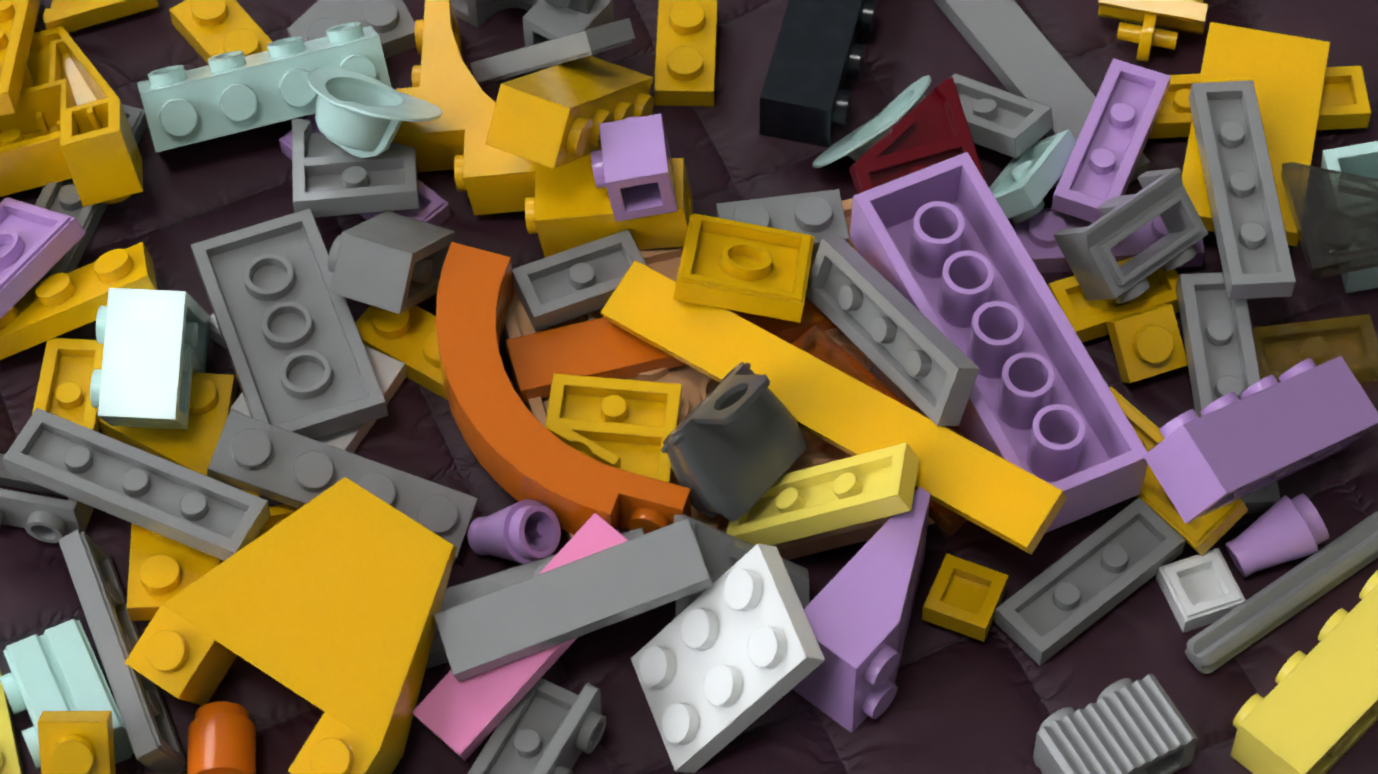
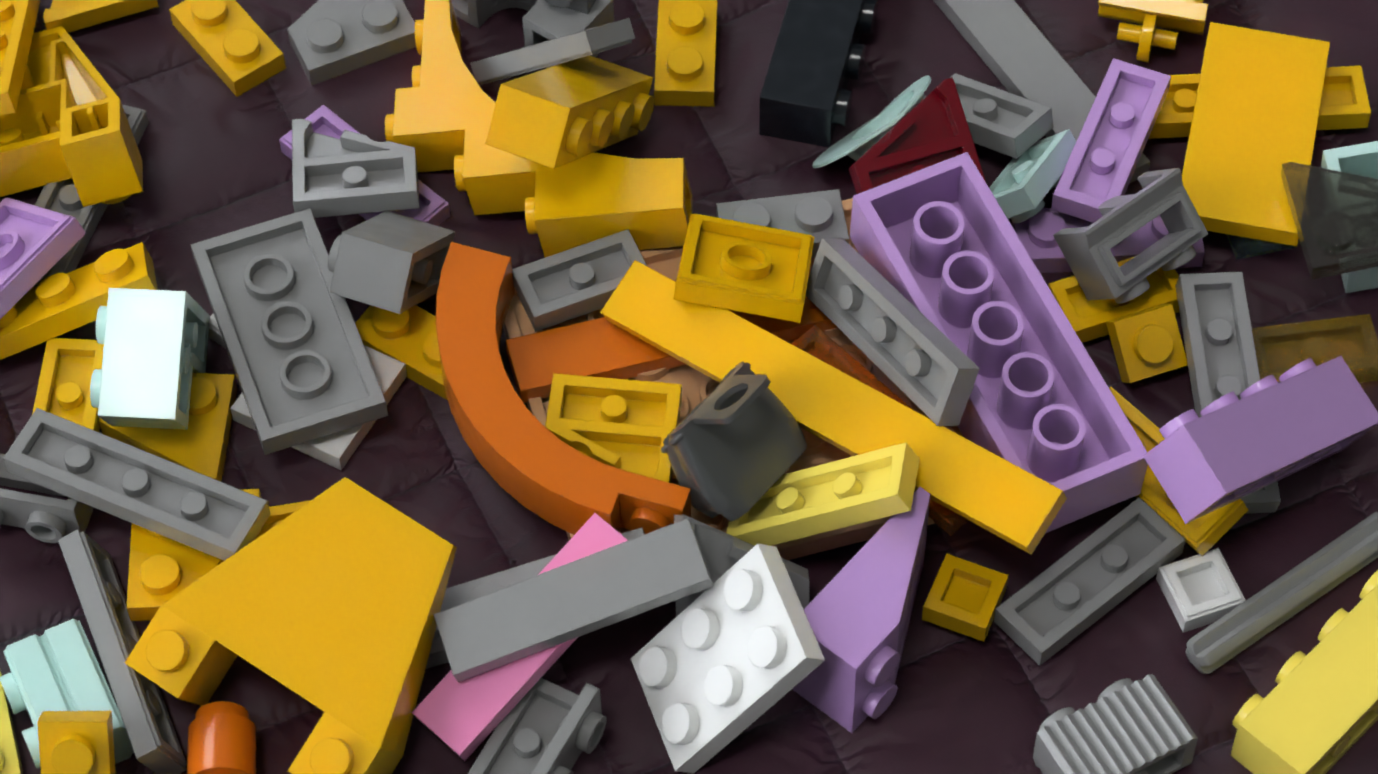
light aqua brick [137,22,392,153] -> none
light grey plate [207,410,478,564] -> none
light aqua piece [307,68,442,158] -> none
lavender cone [467,499,561,564] -> none
lavender brick [591,113,678,222] -> none
light grey plate [1189,80,1296,300] -> none
lavender cone [1225,493,1329,578] -> none

